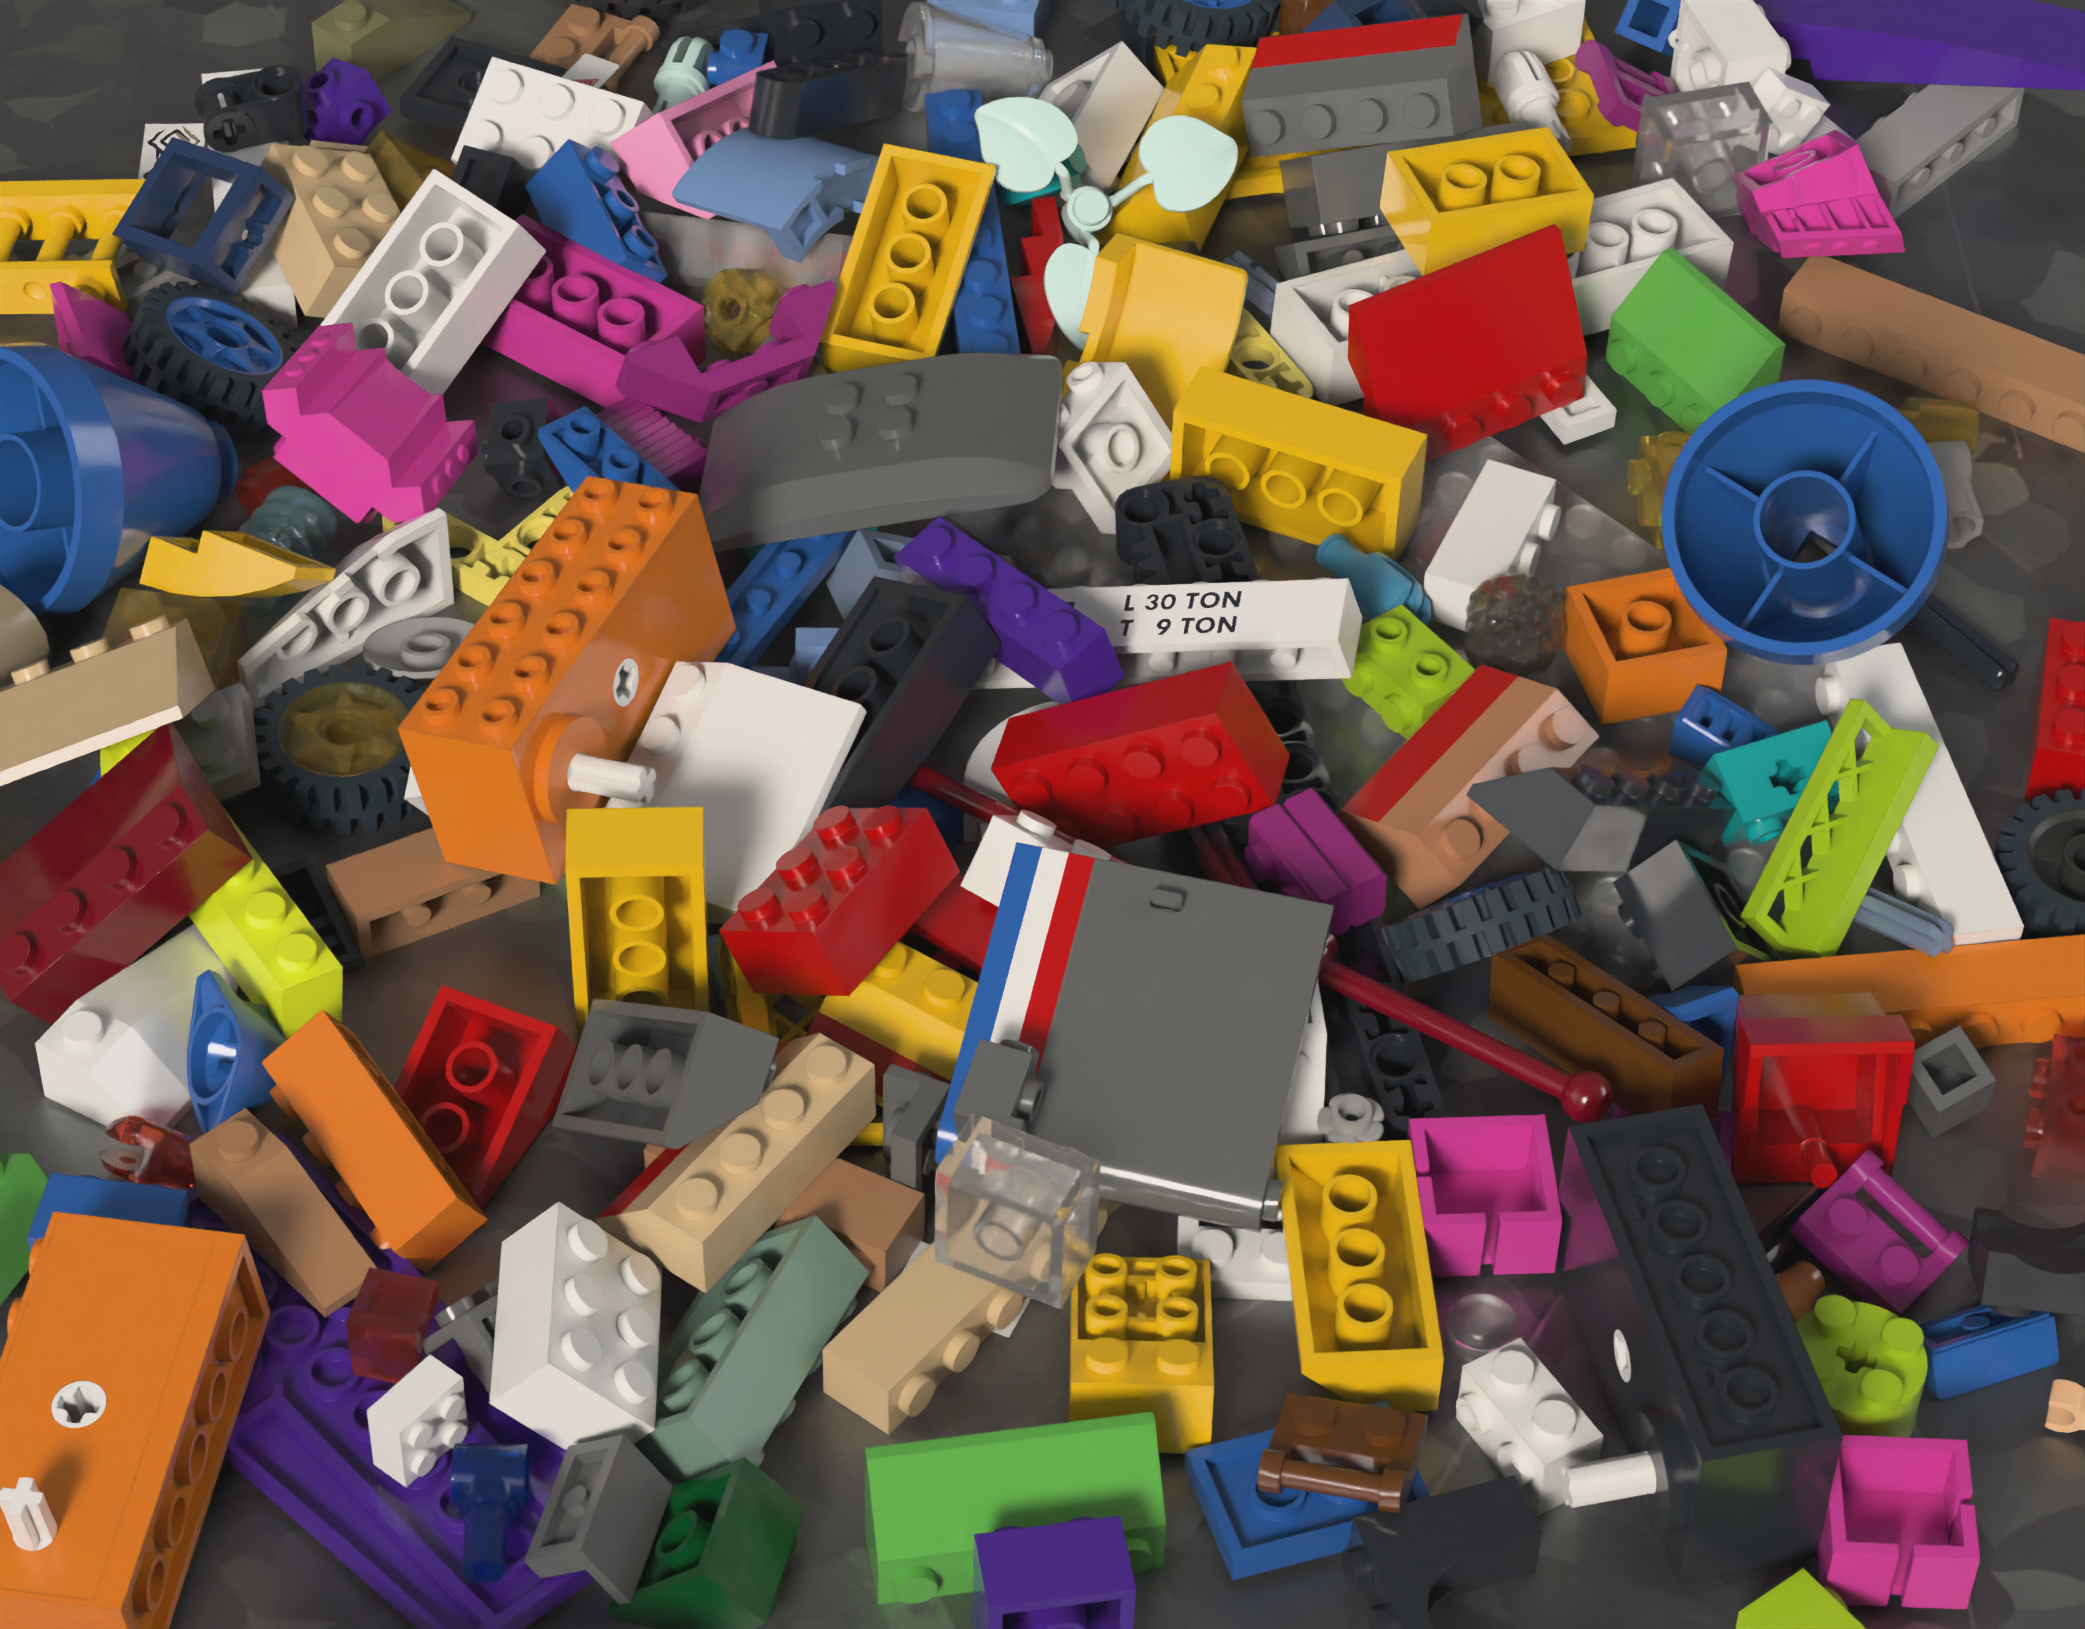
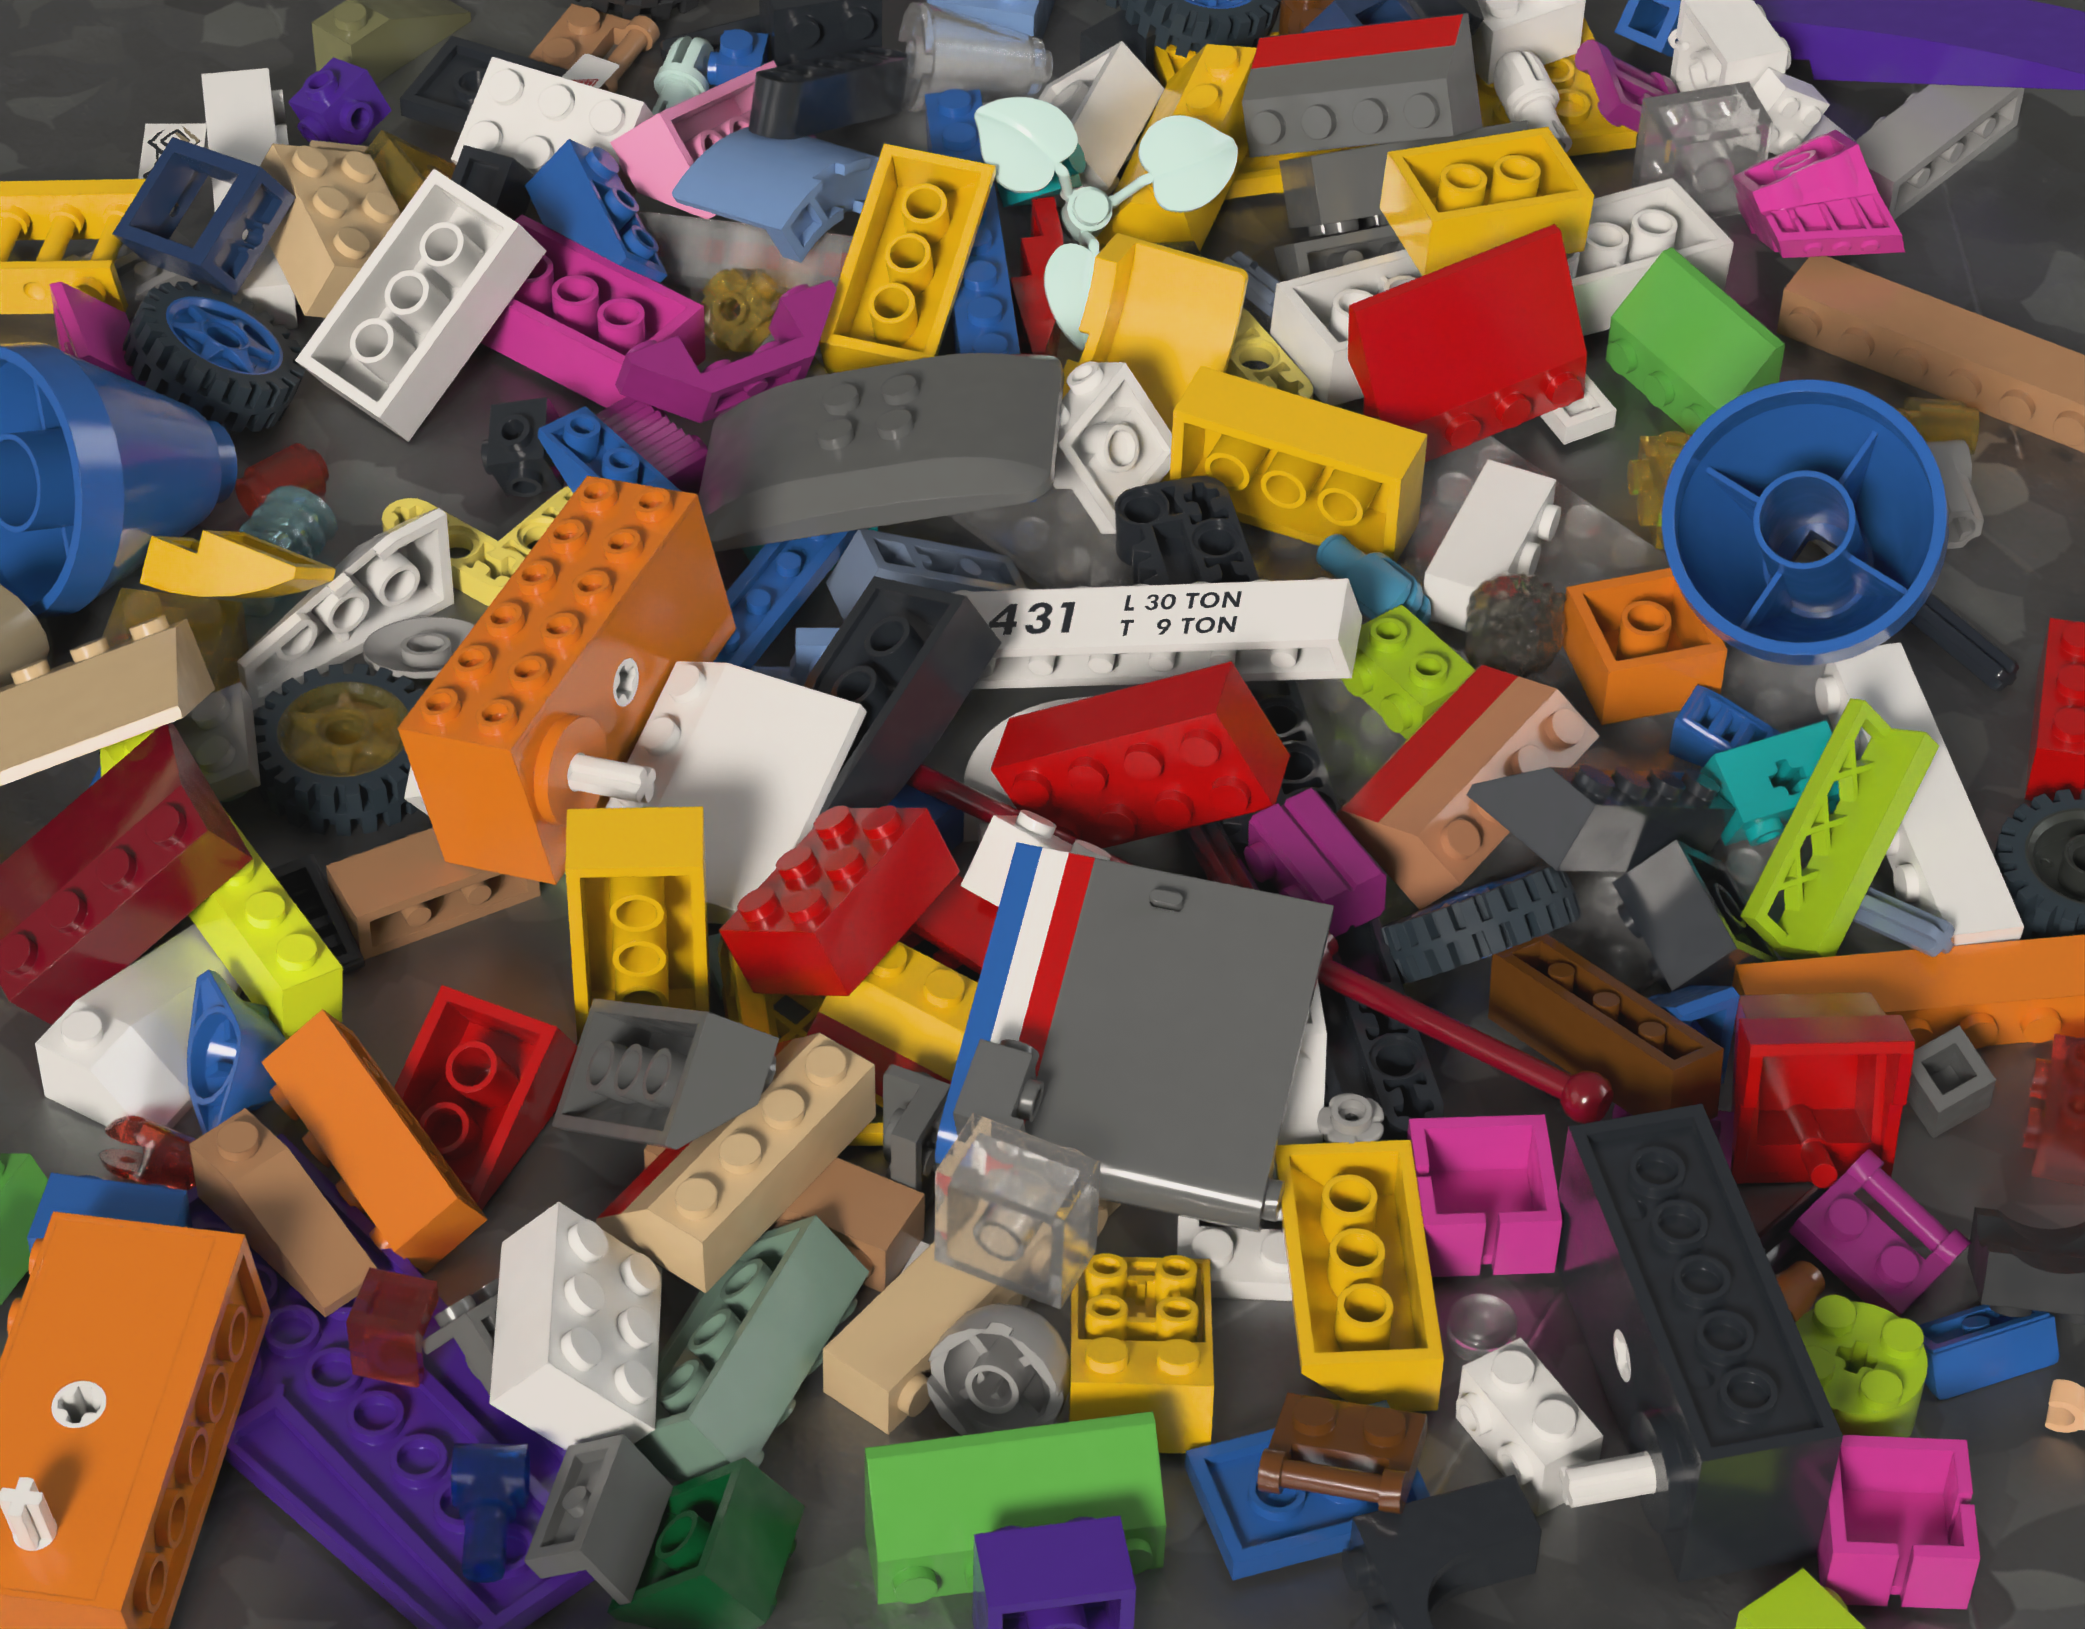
black piece [194,65,309,153] -> none
dark pink slope [262,323,479,524] -> none
white piece [367,1355,469,1488] -> none
dark purple brick [894,516,1124,705] -> none
none -> light grey cylinder [927,1303,1071,1436]

